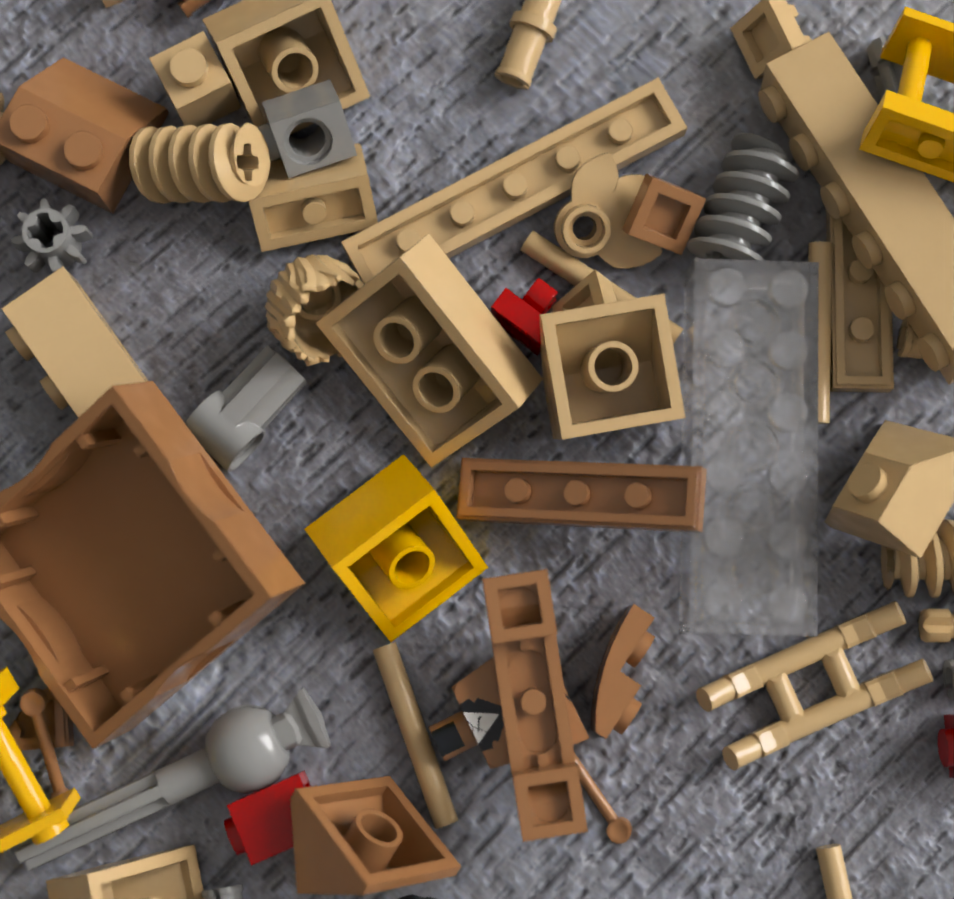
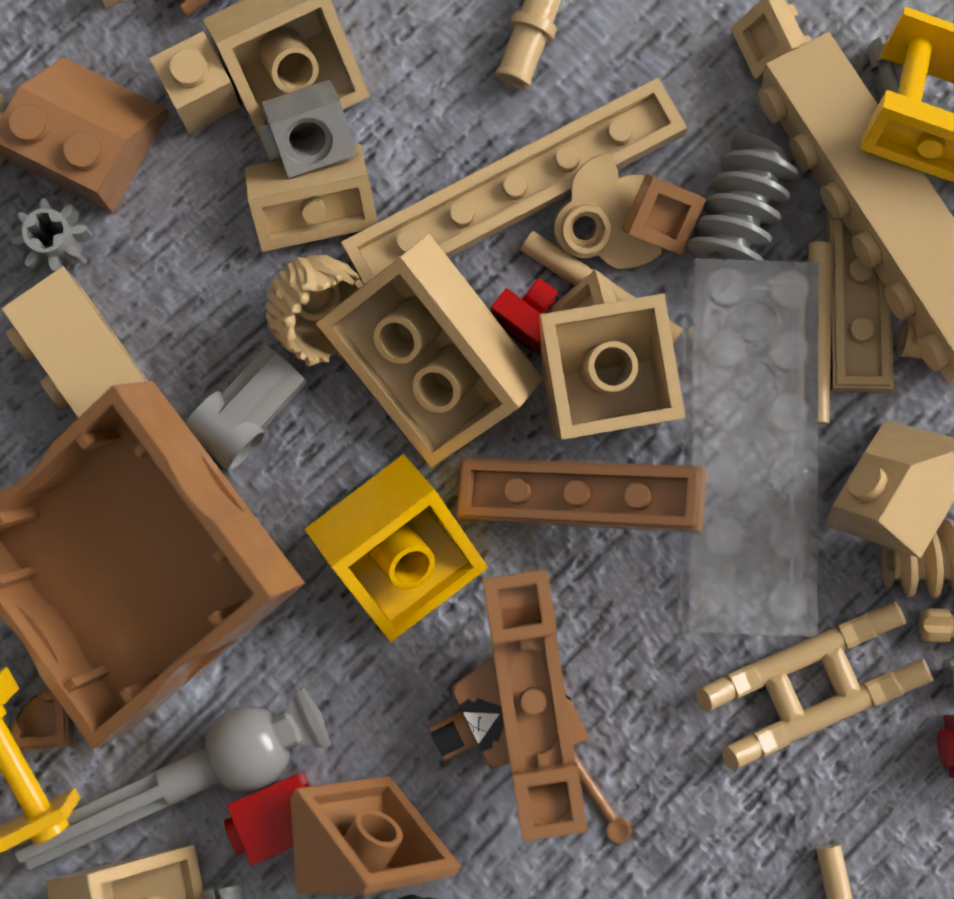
medium nougat hinge [20,688,70,799] -> none
tan piece [129,122,271,204] -> none
tan bar [372,642,458,829] -> none
medium nougat slope [591,604,655,739] -> none

